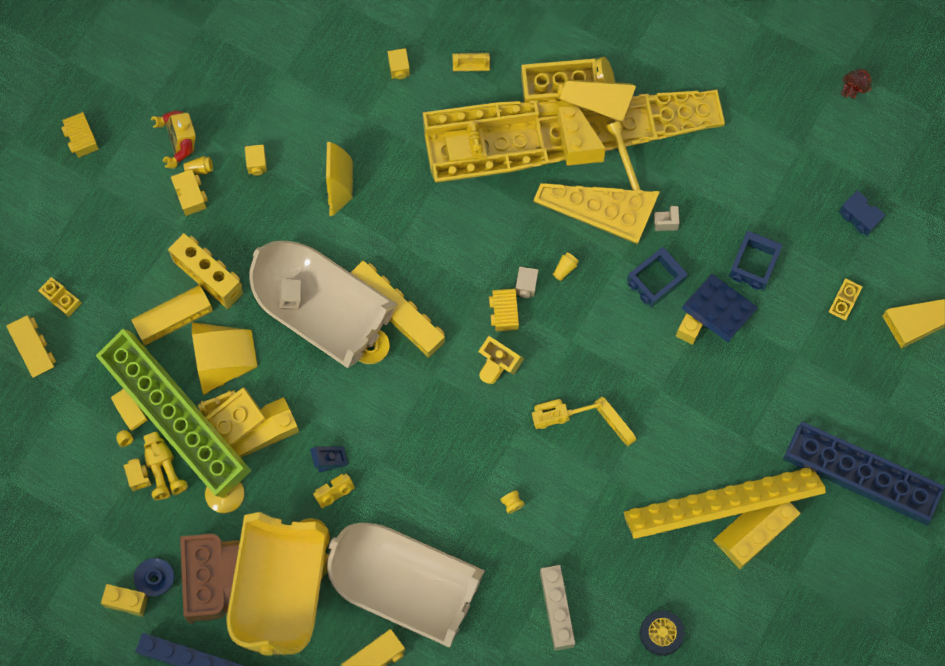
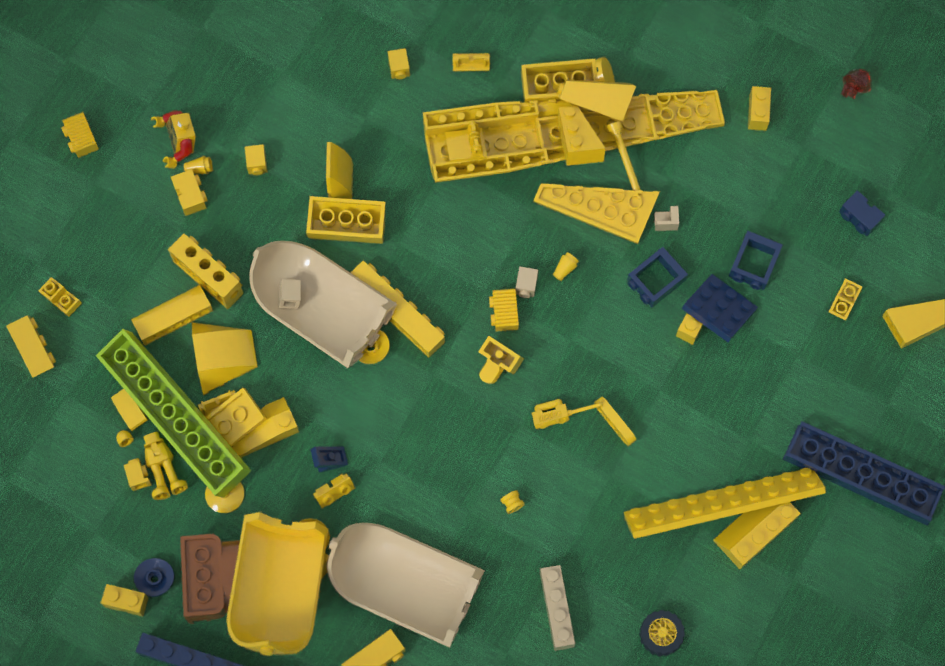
none -> yellow slope [306,196,386,244]
none -> yellow brick [748,86,771,131]

